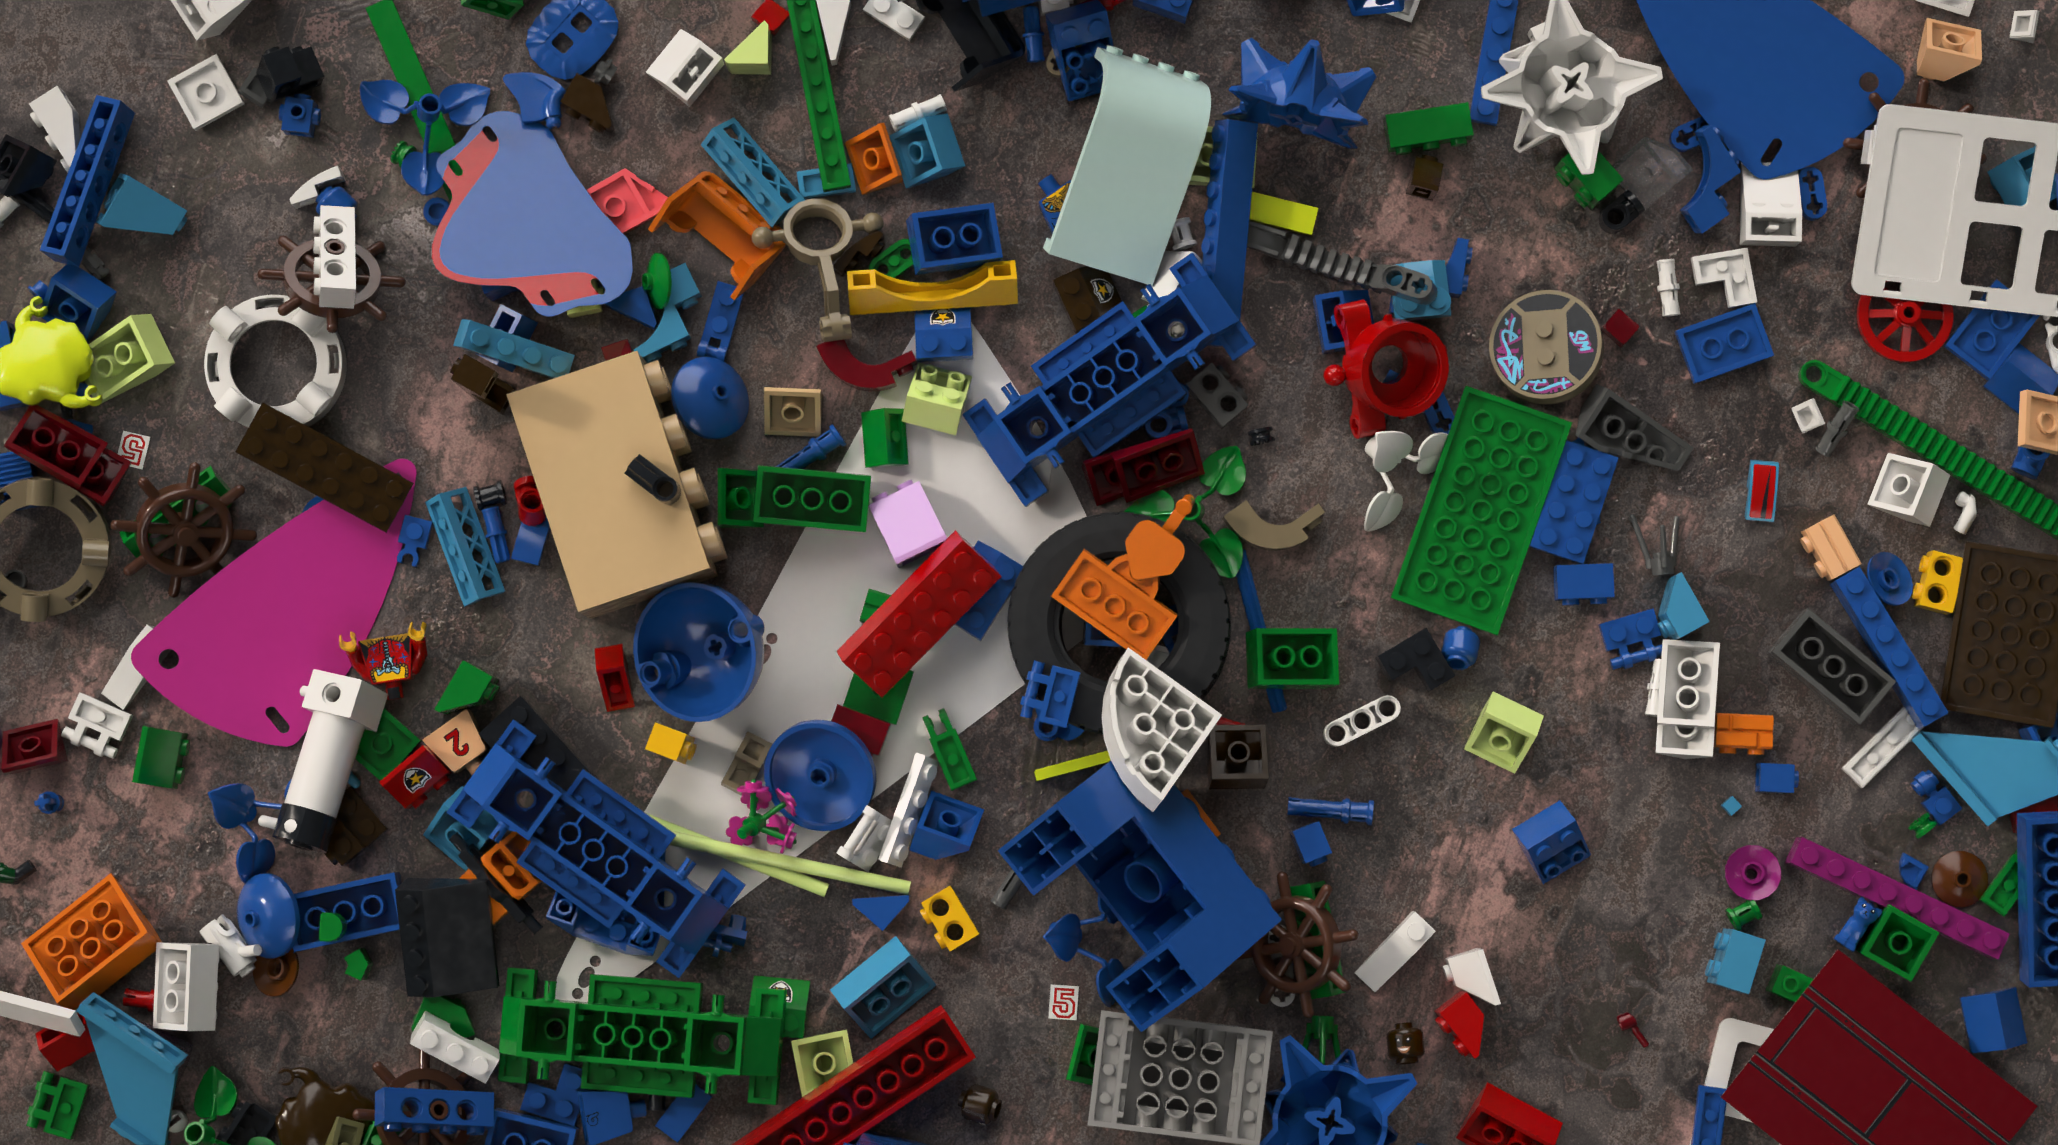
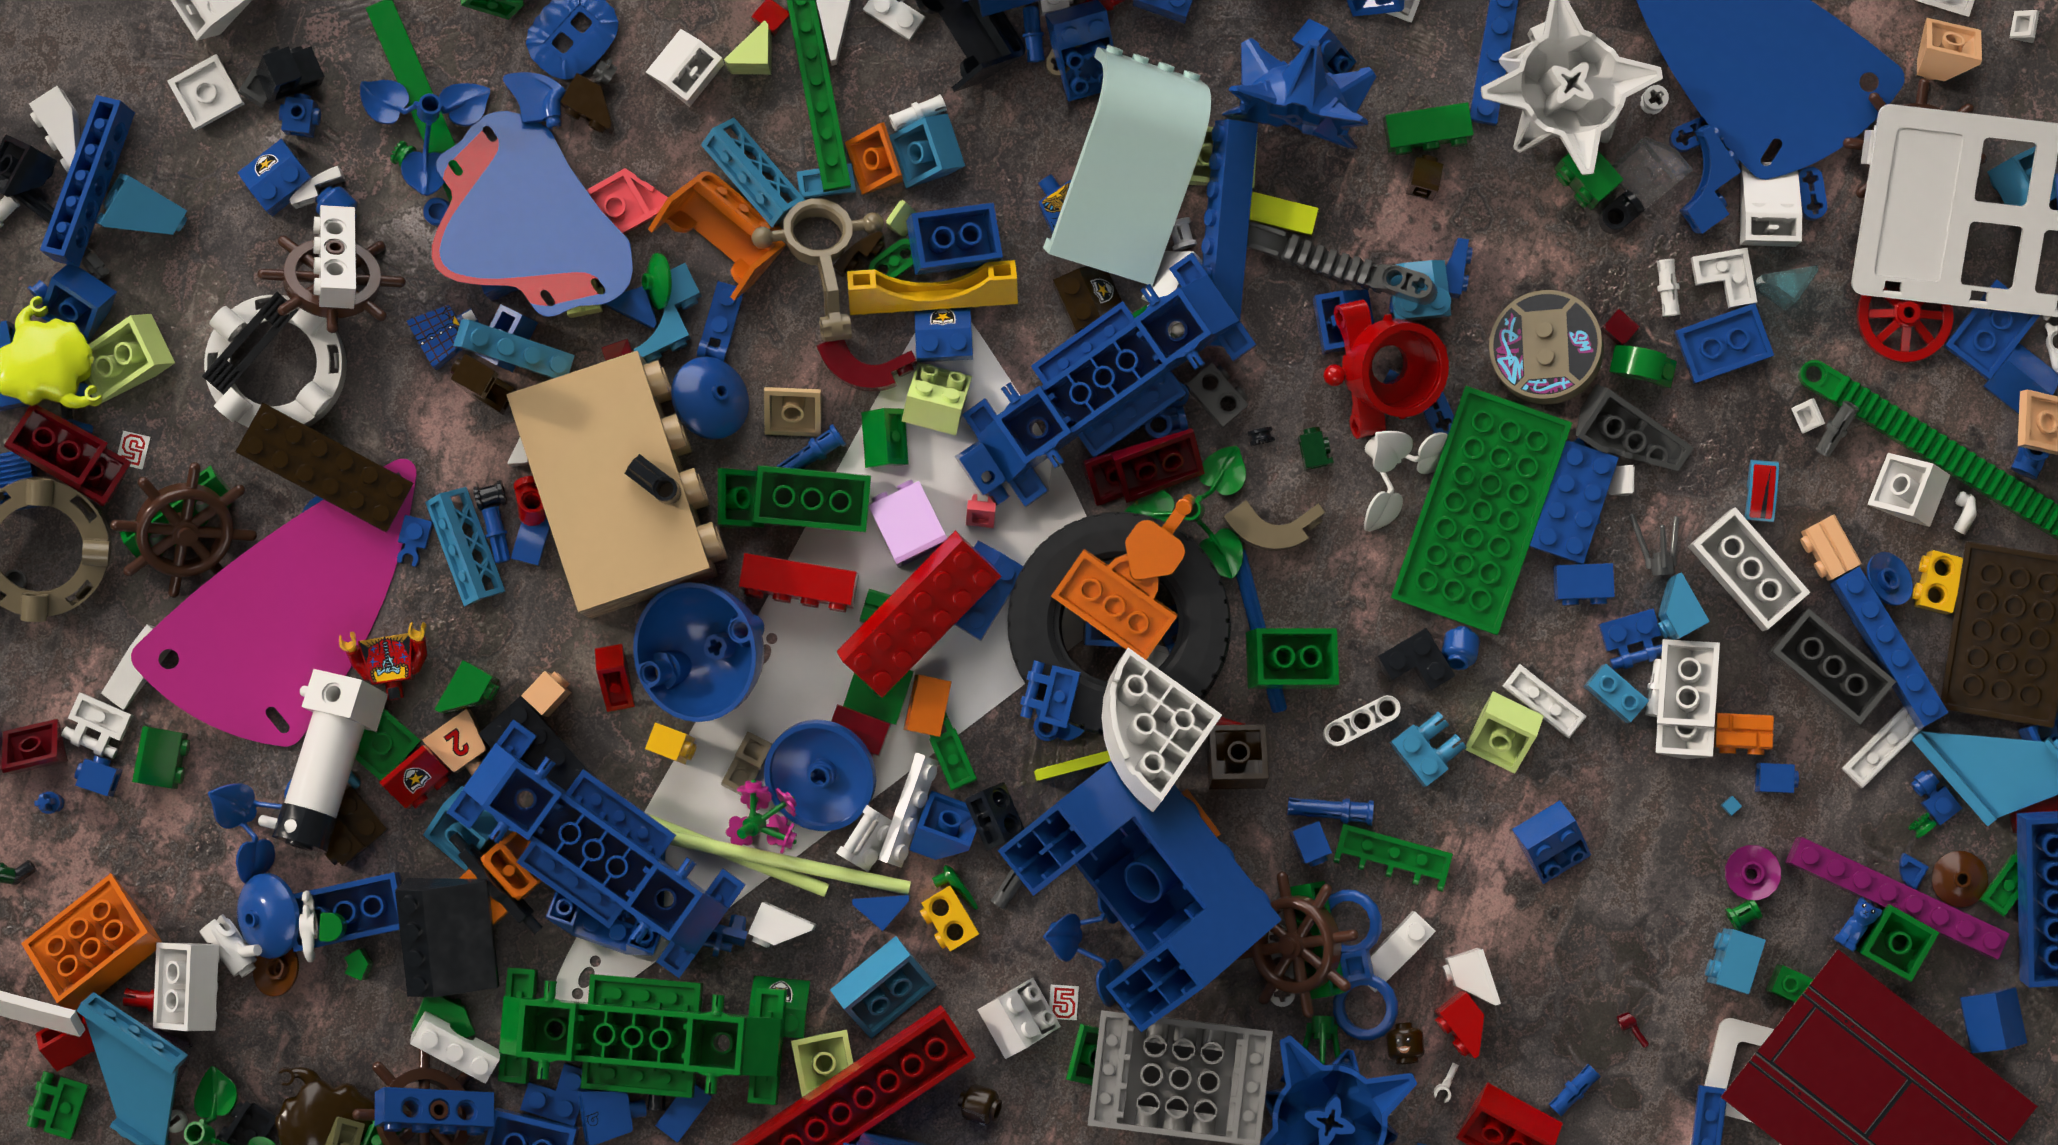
none -> blue brick [74,755,123,797]
none -> black container [202,291,298,395]
none -> blue slope [237,138,312,217]
none -> white piece [299,890,318,962]
none -> blue torso [406,305,479,370]
none -> white slope [507,438,529,467]
none -> light nougat brick [521,671,572,717]
none -> red brick [739,553,859,613]
none -> white slope [748,902,817,948]
none -> yellowish green slope [886,200,917,237]
none -> orange panel [903,674,952,737]
none -> green bar [932,865,978,910]
none -> blue torso [955,441,1010,506]
none -> black brick [964,782,1025,851]
none -> coral tile [966,494,996,528]
none -> white slope [977,977,1061,1059]
none -> blue slope [1291,19,1356,74]
none -> dark green brick [1298,427,1334,471]
none -> blue bar [1328,890,1398,1041]
none -> green hinge [1333,824,1453,892]
none -> dark azure brick [1389,712,1467,787]
none -> white hand [1434,1063,1459,1103]
none -> white tile [1502,664,1587,739]
none -> blue pin [1549,1064,1601,1117]
none -> dark azure brick [1583,664,1649,723]
none -> white slope [1608,465,1635,496]
none -> green brick [1609,345,1677,388]
none -> white bush [1640,85,1669,115]
none -> white brick [1688,507,1810,631]
none -> clear light blue slope [1754,265,1818,311]

